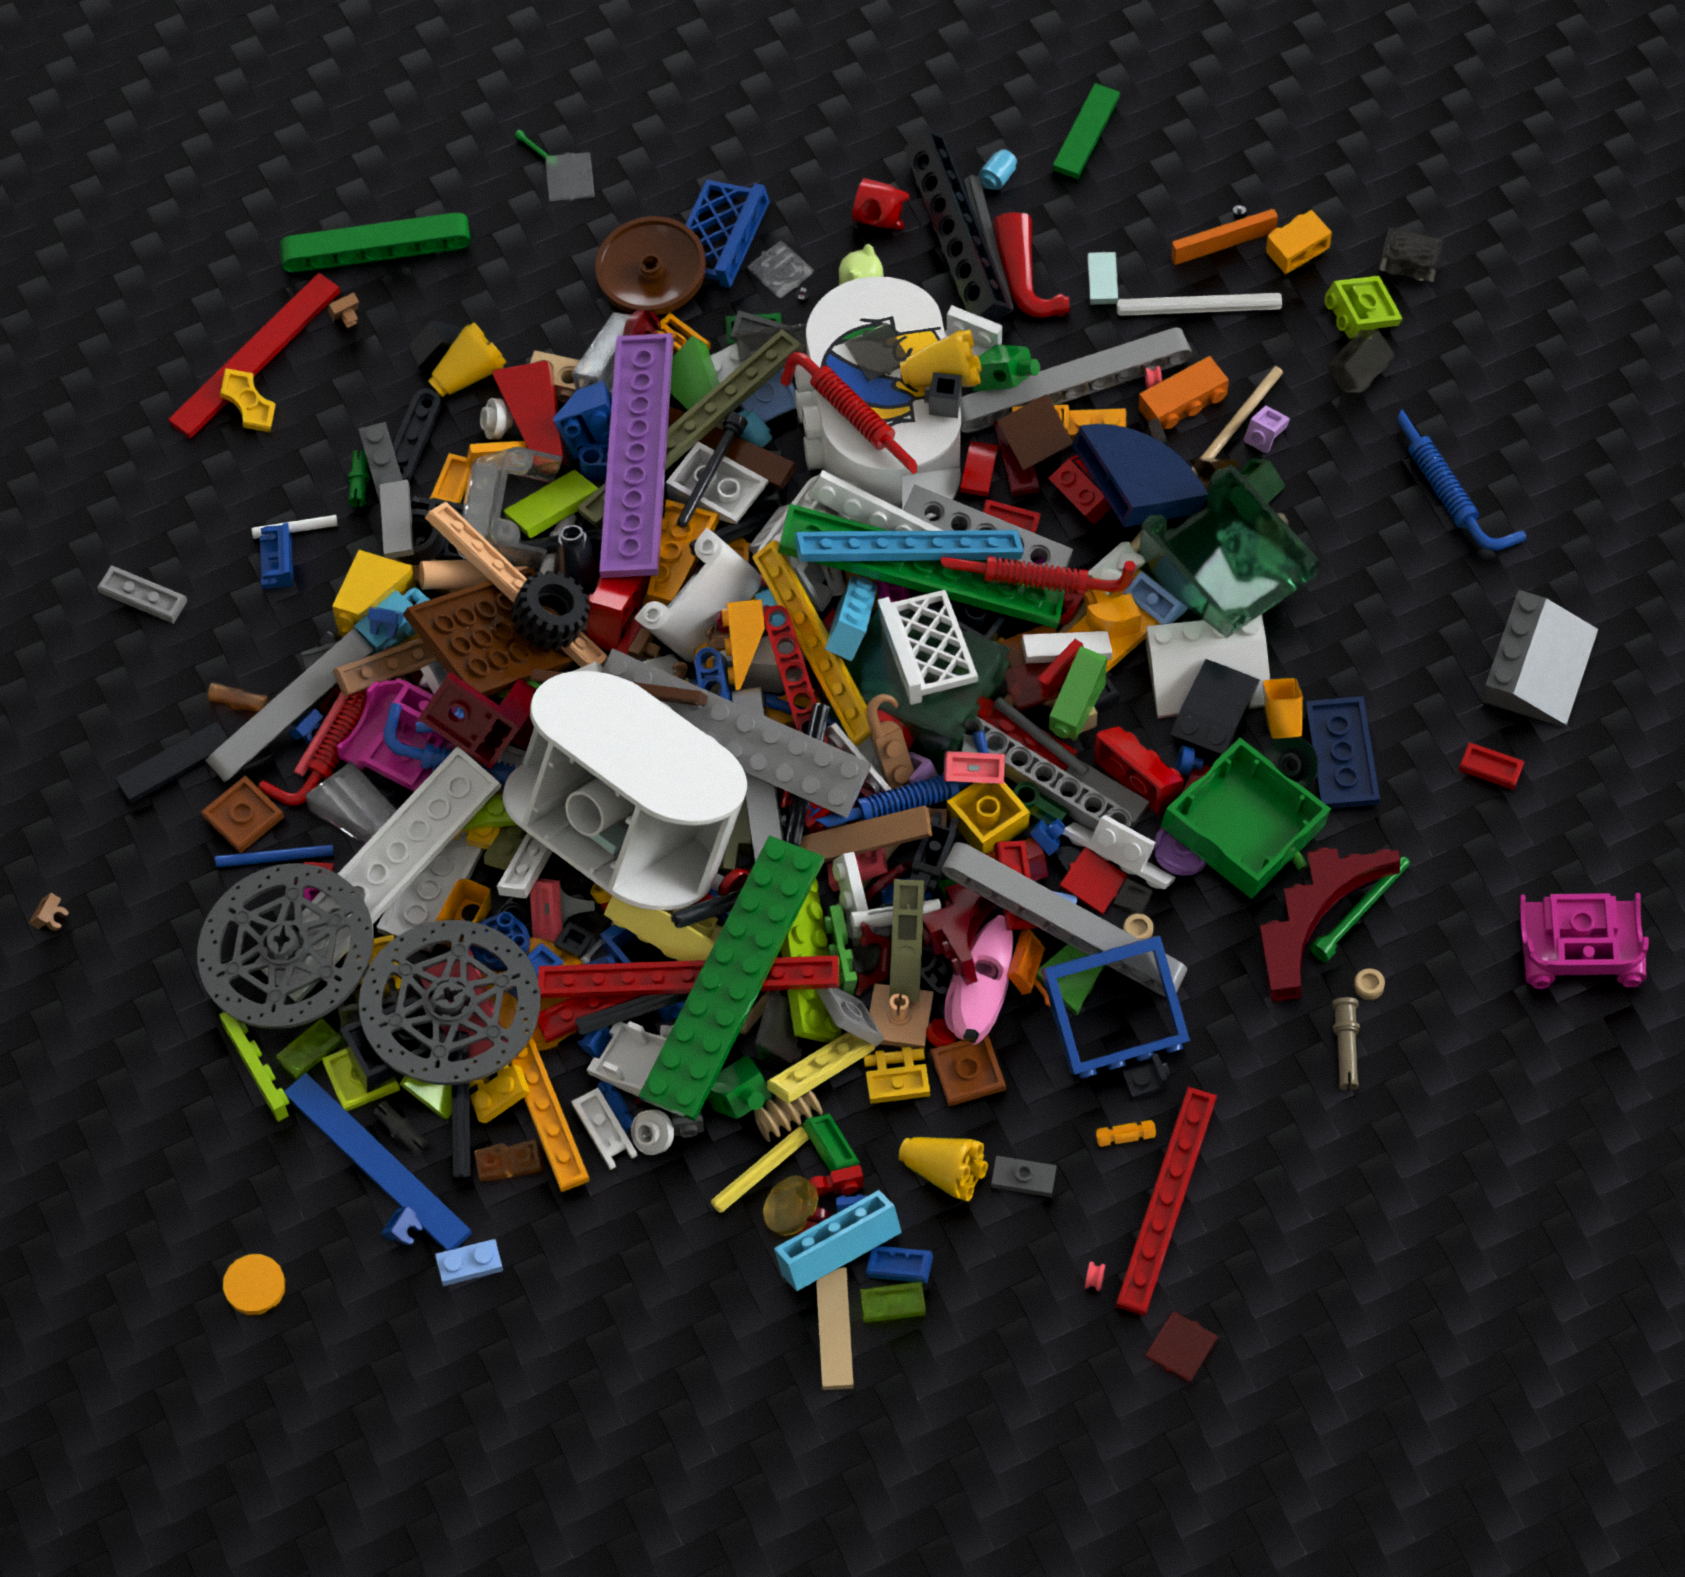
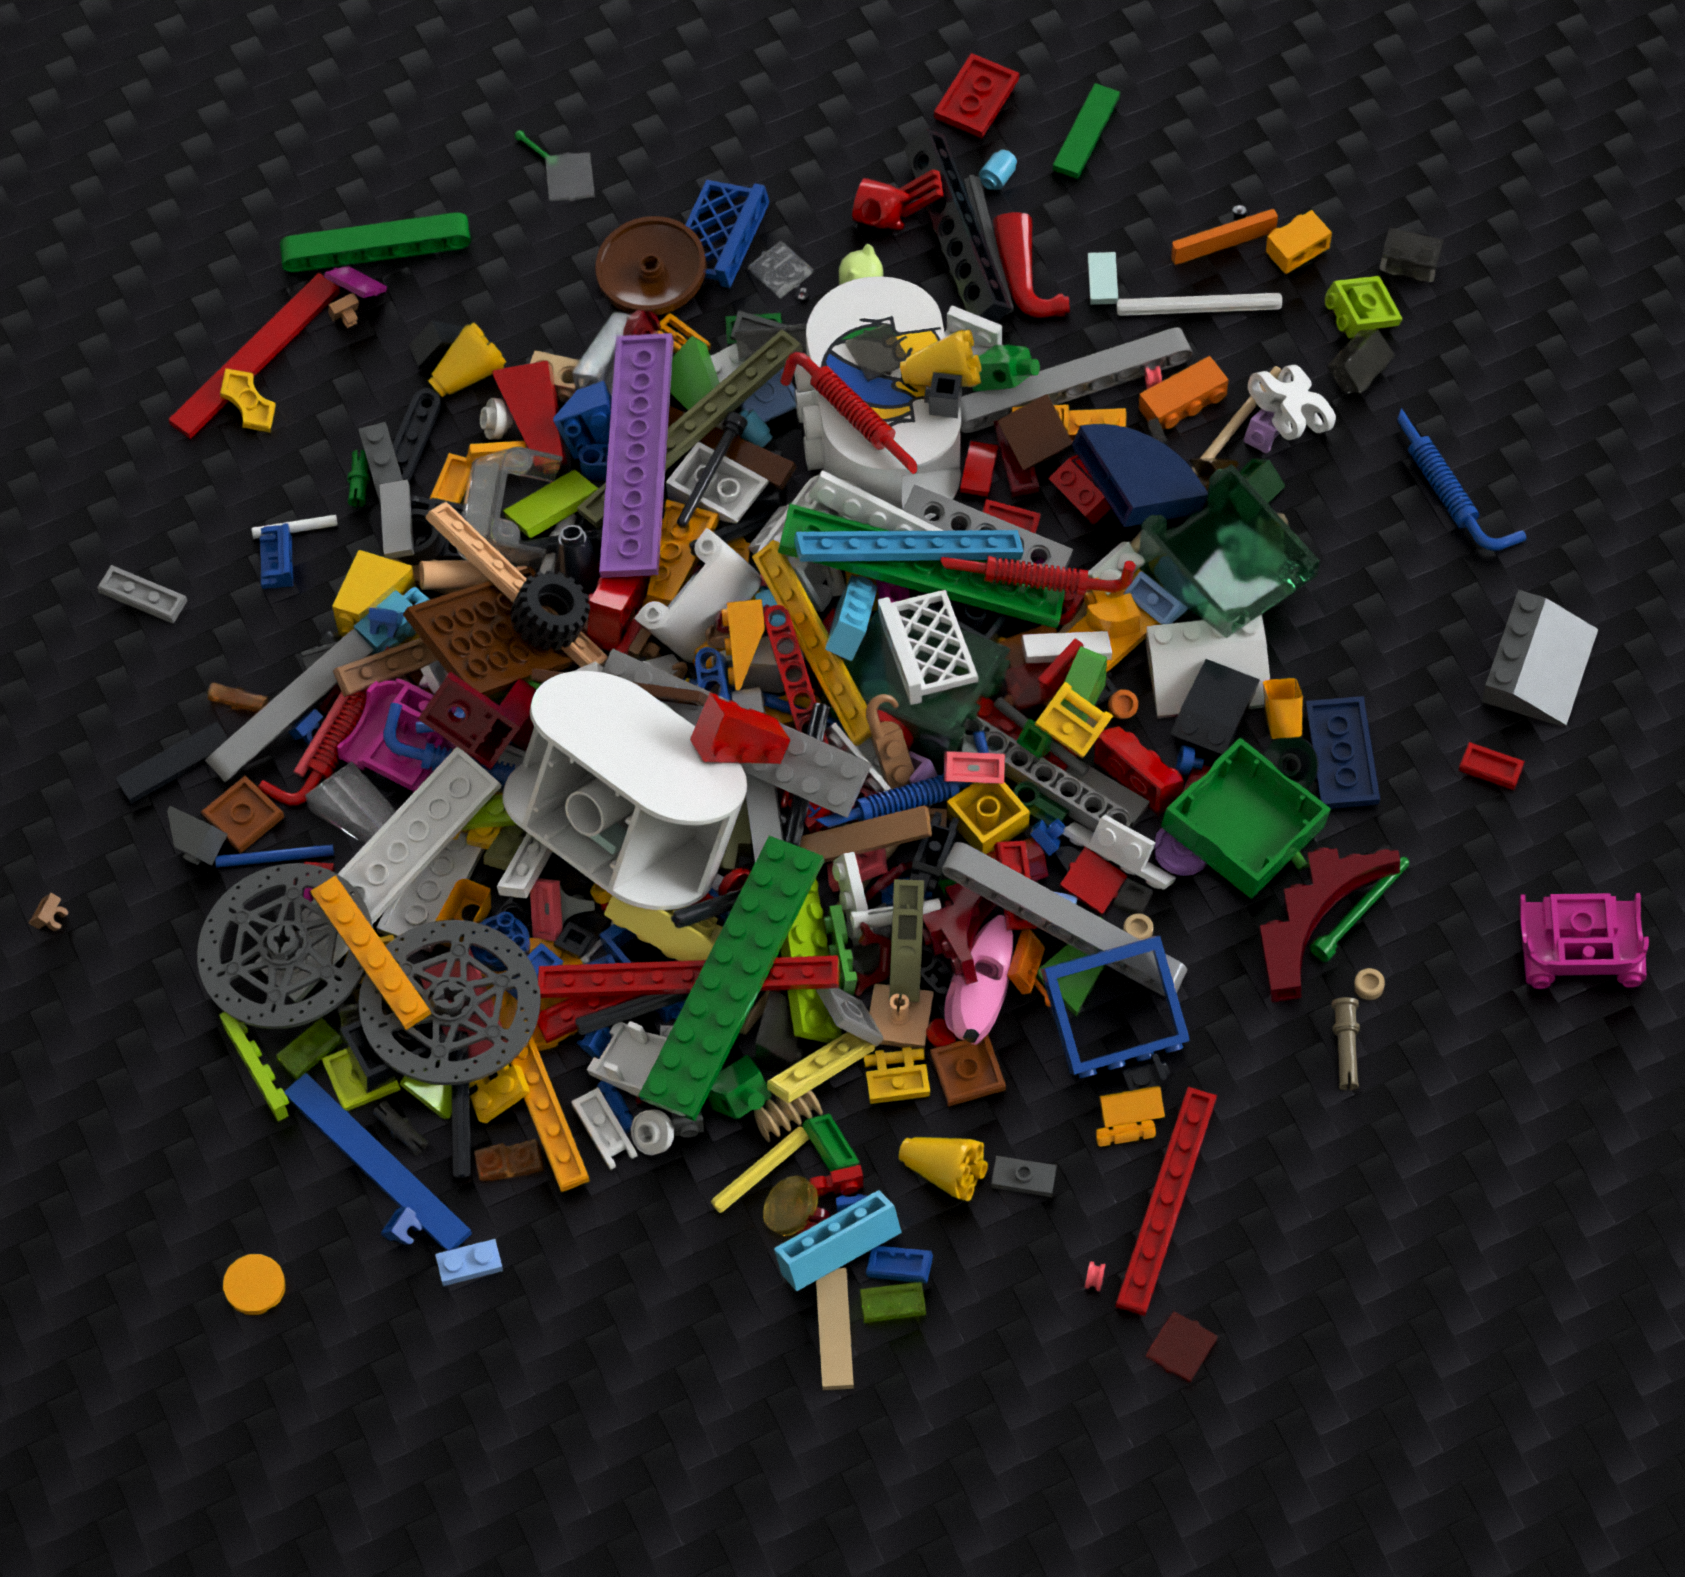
none -> dark grey slope [167,806,228,866]
none -> light orange plate [310,875,431,1030]
none -> magenta piece [324,266,387,298]
none -> red wedge [690,692,791,764]
none -> red tile [899,169,944,217]
none -> red plate [934,53,1019,138]
none -> green slope [1016,718,1052,759]
none -> yellow plate [1035,682,1113,759]
none -> light orange tile [1099,1086,1165,1127]
none -> orange tile [1108,690,1138,720]
none -> white piece [1248,365,1336,440]

